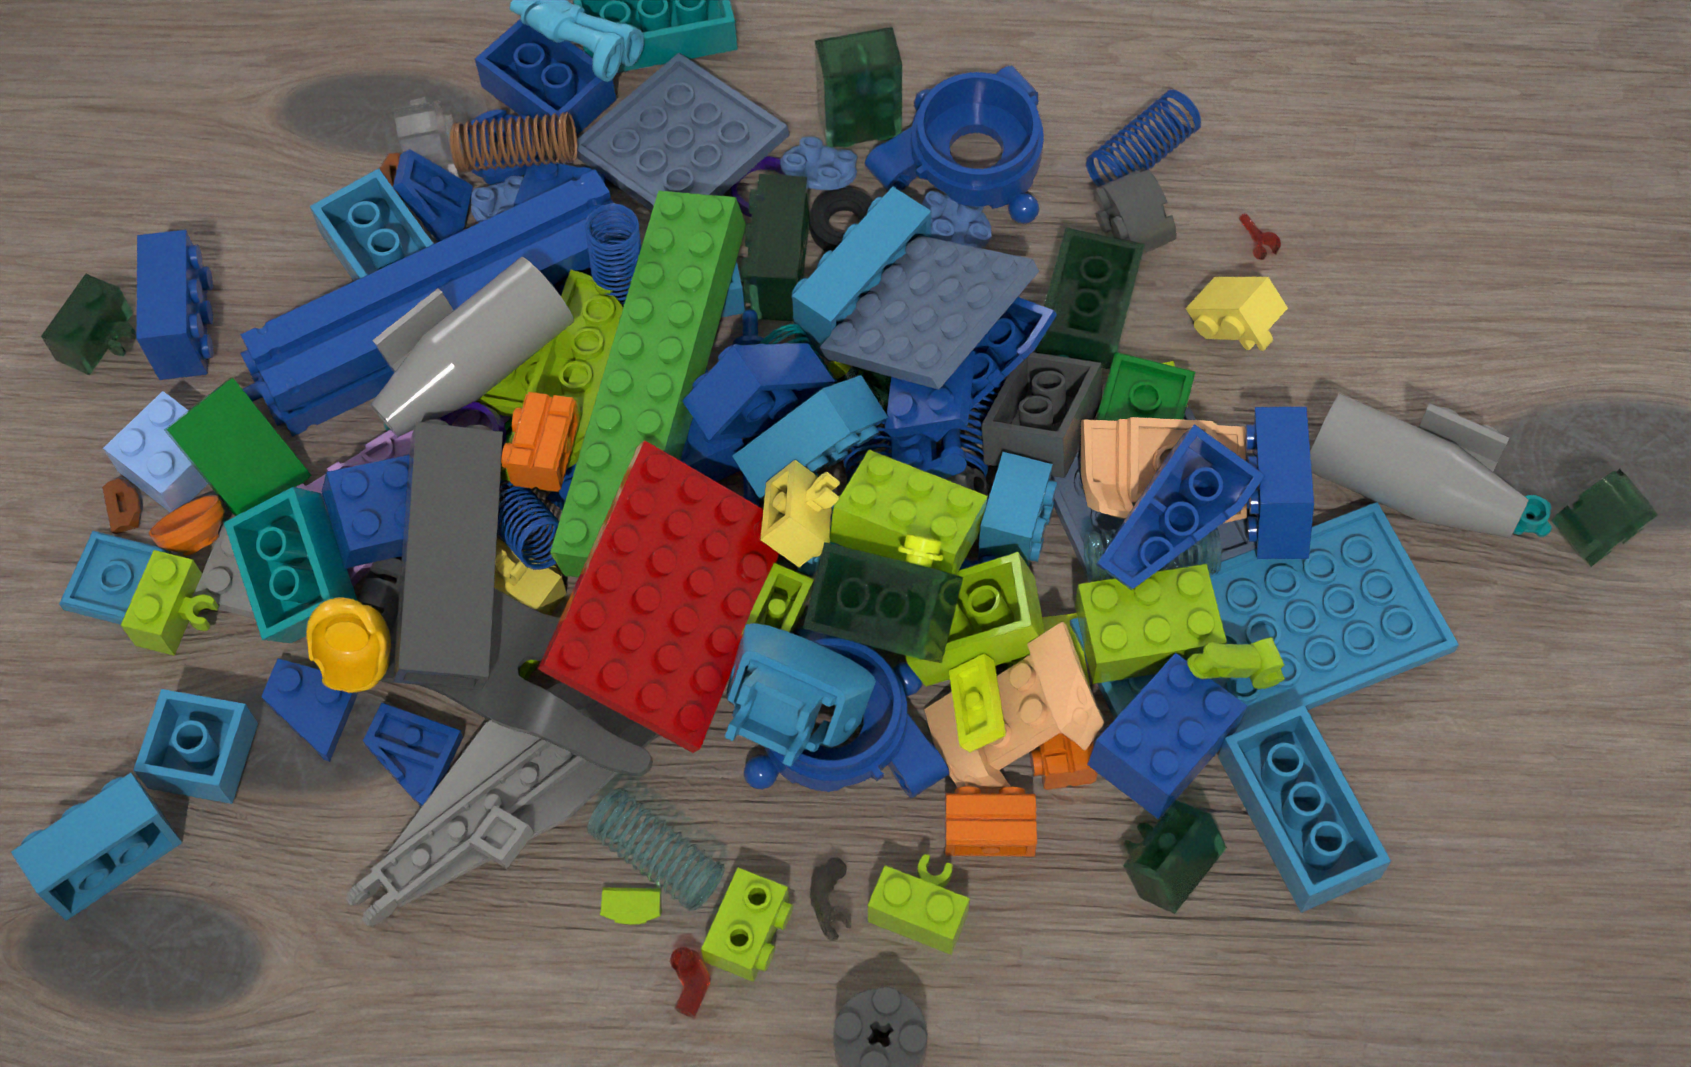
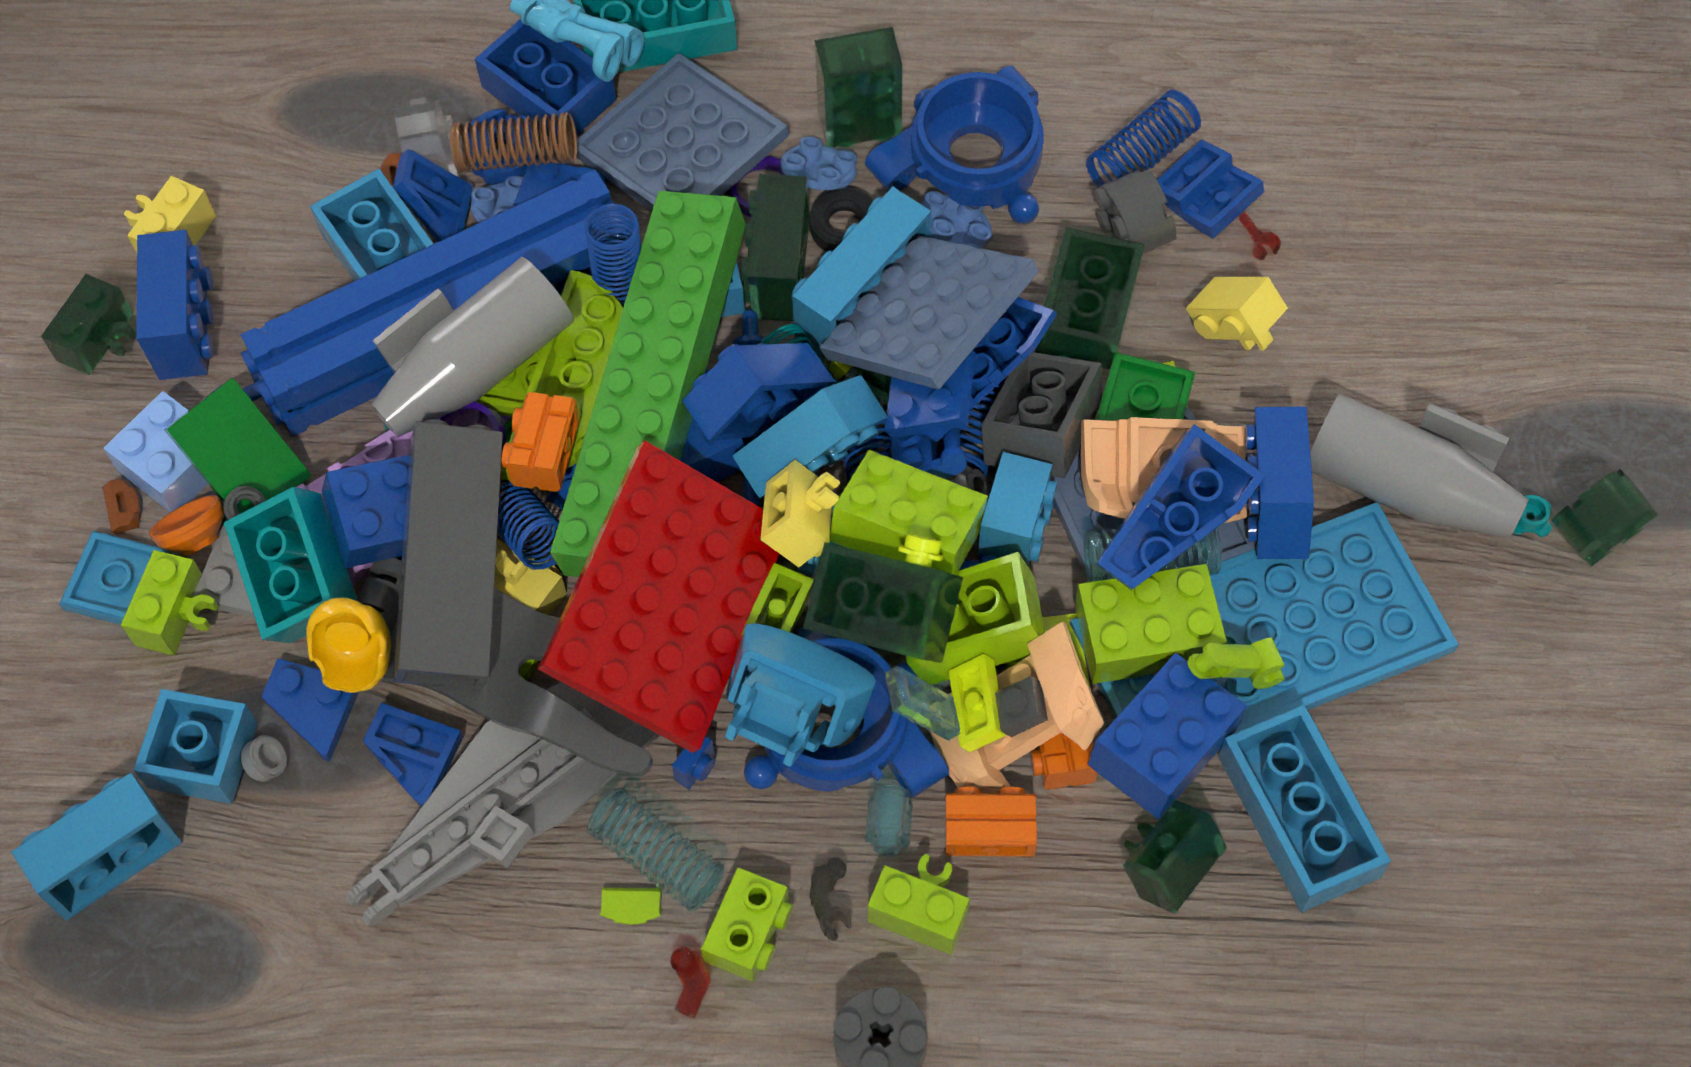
none -> light yellow brick [124,176,216,253]
none -> dark grey plate [223,486,266,520]
none -> light grey tile [241,735,287,782]
none -> blue plate [672,736,716,790]
none -> clear light blue brick [865,785,913,855]
none -> clear light blue plate [885,666,960,741]
none -> dark grey plate [995,676,1048,737]
none -> blue slope [1157,140,1264,239]

